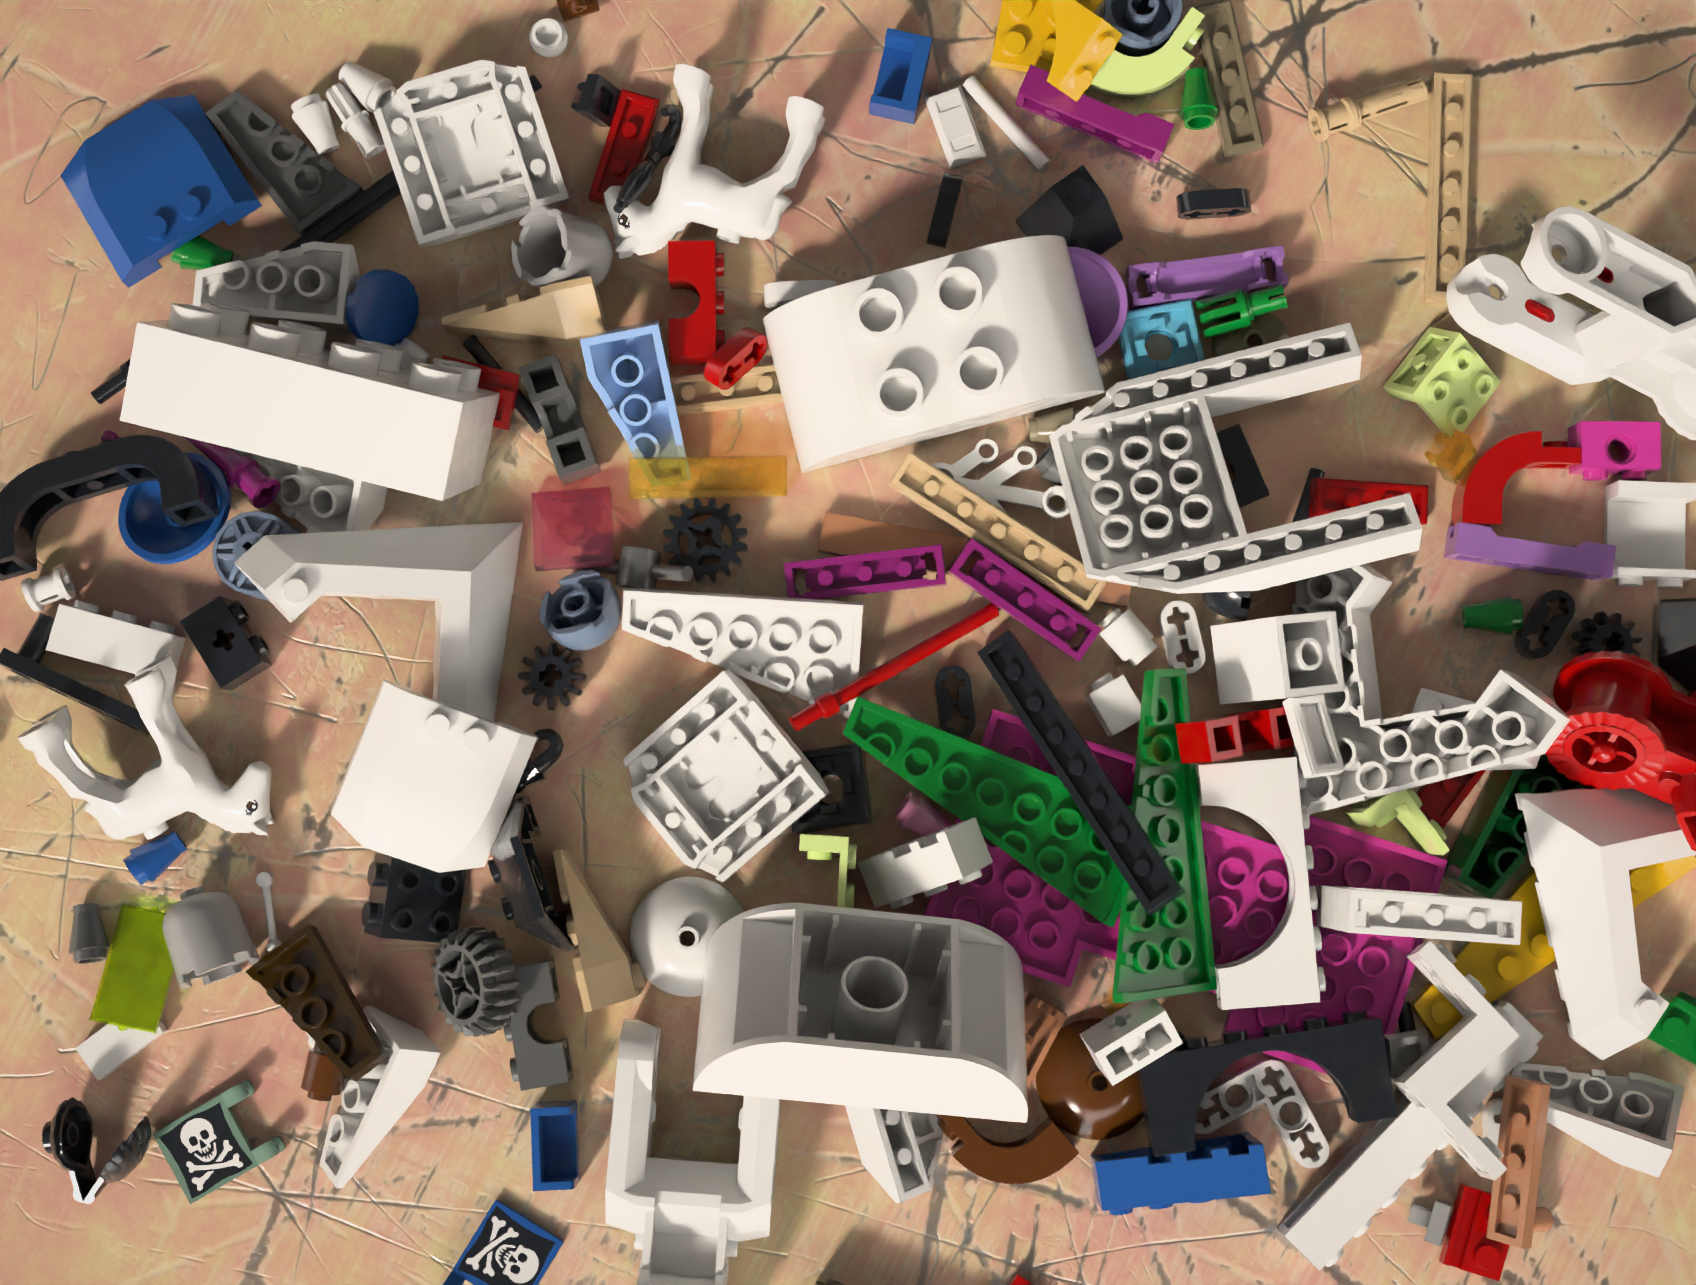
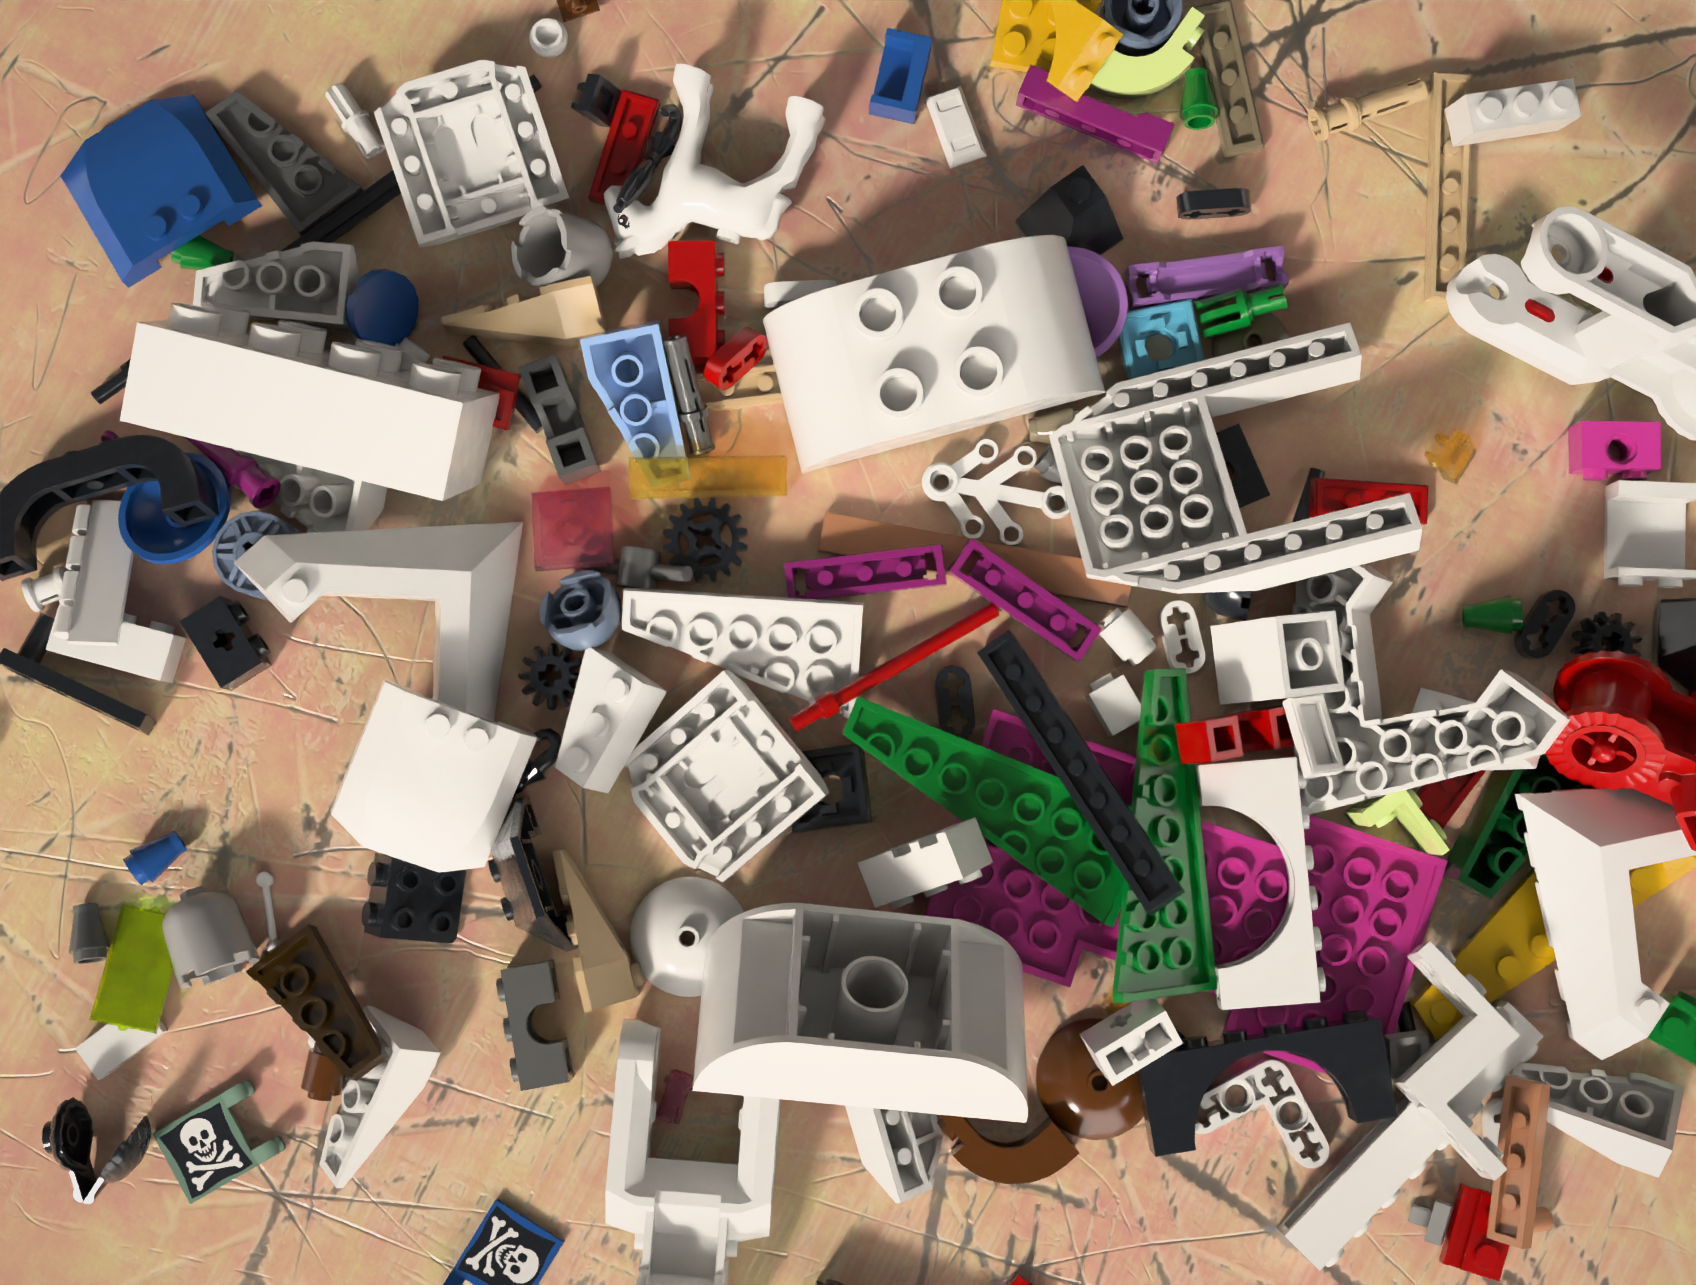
white animal [18,654,275,840] -> none
white cone [291,93,340,156] -> none
white cone [338,61,397,112] -> none
dark grey gear [431,926,521,1037] -> none
blue panel [530,1100,580,1191] -> none
yellowish green bracket [799,833,857,908] -> none
tan tile [887,451,1107,612] -> none
bright pink cone [894,791,952,836] -> none
black beam [926,172,963,248] -> none
white bar [962,75,1050,171] -> none
nougat hinge [1024,992,1067,1087] -> none
blue wedge [1090,1132,1271,1215] -> none
white window [1315,885,1522,945] -> none
yellowish green bracket [1383,327,1500,441] -> none
medium lavender piece [1444,522,1616,581] -> none
red arch [1451,431,1582,529] -> none
none -> white windscreen [53,500,134,646]
none -> white wedge [555,647,667,793]
none -> clear pink pin [656,1069,694,1124]
none -> dark grey pin [662,334,715,455]
none -> white brick [1445,78,1581,147]

